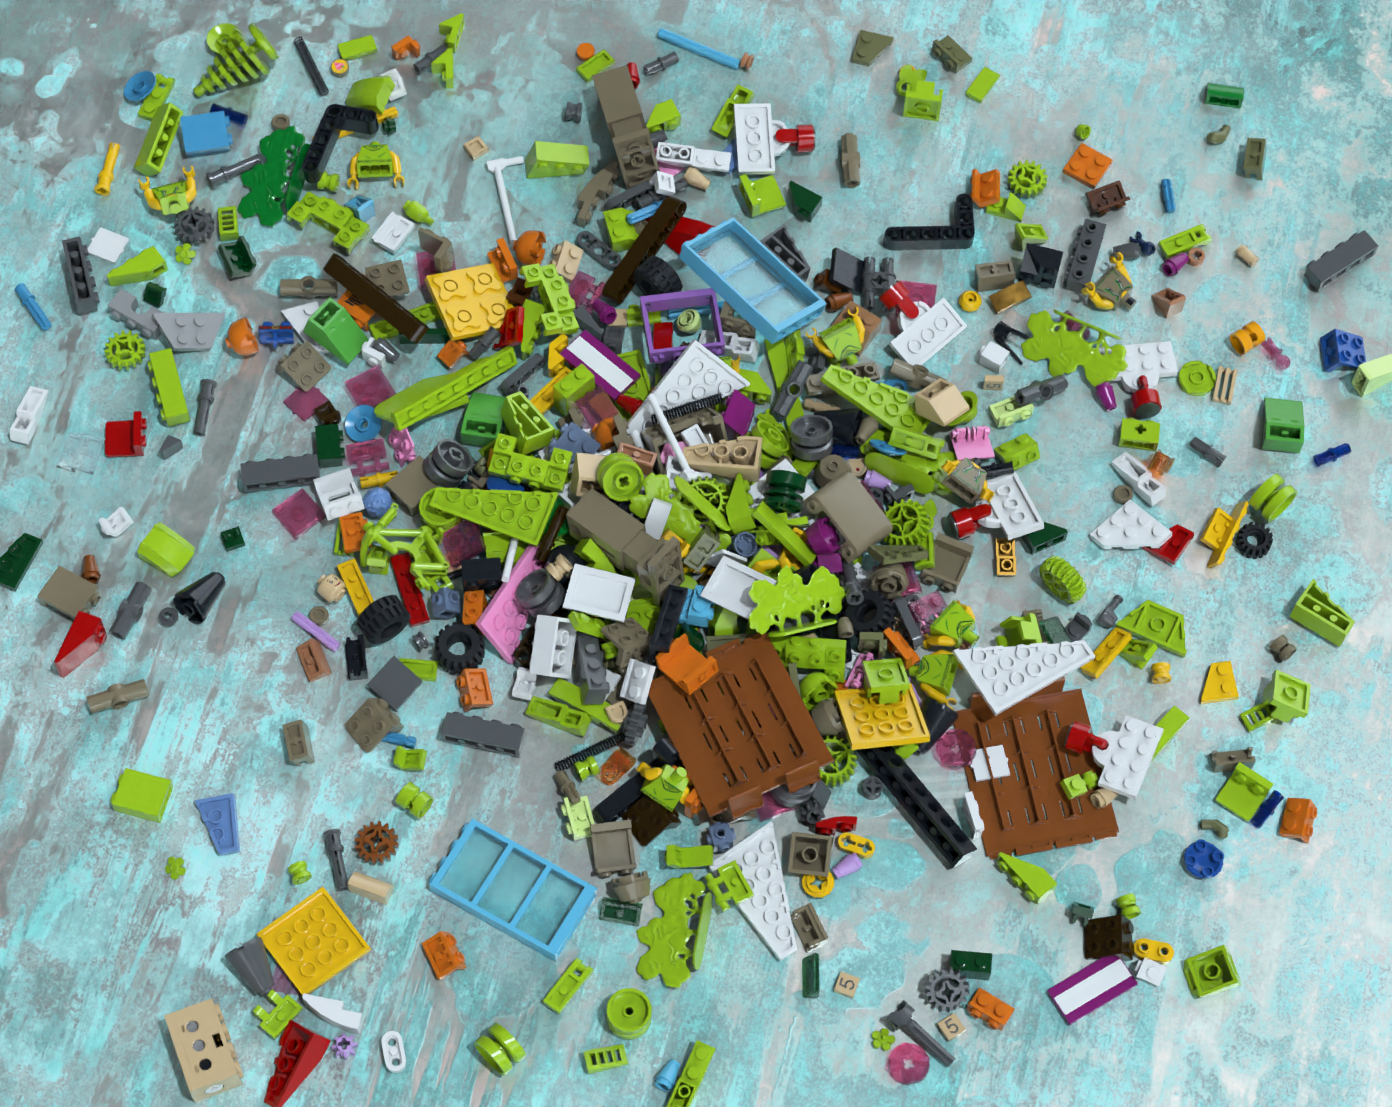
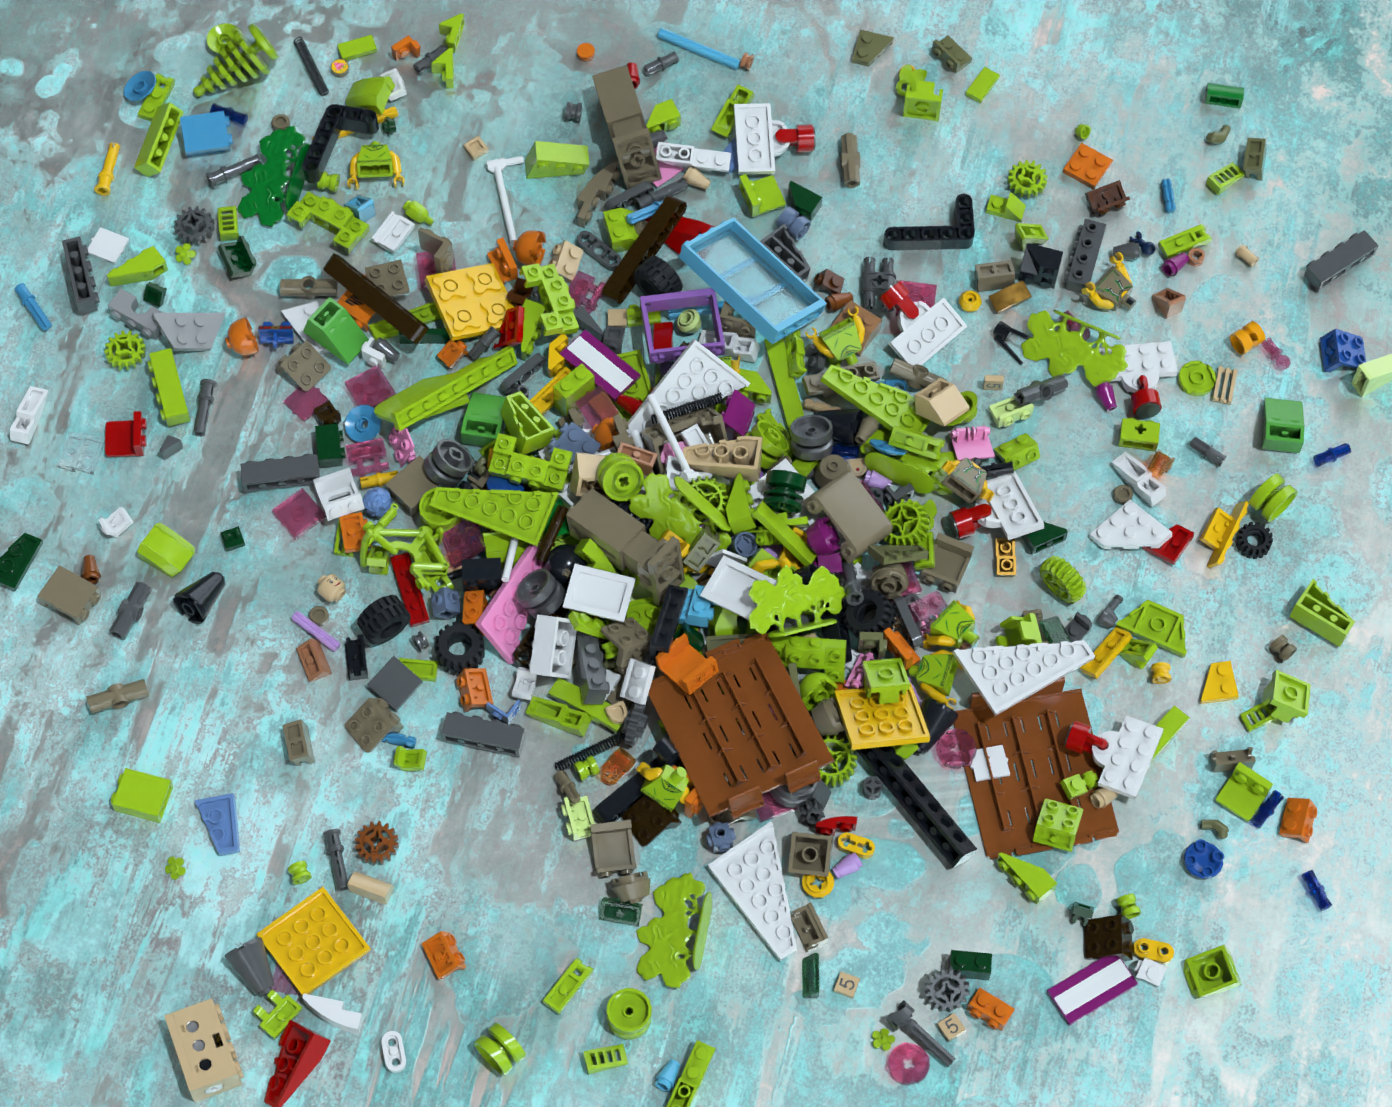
red slope [54,611,107,678] -> none
torso [138,165,197,215] -> none
dark grey plate [159,607,179,626] -> none
lavender gear [332,1033,358,1060] -> none
yellow plate [337,558,374,616] -> none
lime wheel [395,782,434,819] -> none
clear light blue window [429,818,597,962] -> none
tan wheel [546,554,573,581] -> none
lime tile [576,49,615,83] -> none
magenta cone [592,299,617,324] -> none
white tile [644,498,672,540] -> none
white bracket [649,171,675,196] -> none
lime bracket [664,845,713,869] -> none
lime plate [704,860,754,912] -> none
dark grey piece [771,360,813,418] -> none
black tile [829,247,864,296] -> none
dark tan hose [837,617,854,638] -> none
white plate [962,791,984,840] -> none
orange bracket [970,169,1000,208] -> none
white brick [979,341,1010,374] -> none
none -> medium blue bracket [486,699,522,725]
none -> sand blue wheel [776,206,811,241]
none -> lime bracket [1033,798,1084,852]
none -> lime slope [1206,162,1245,195]
none -> clear blue pin [1301,870,1332,911]

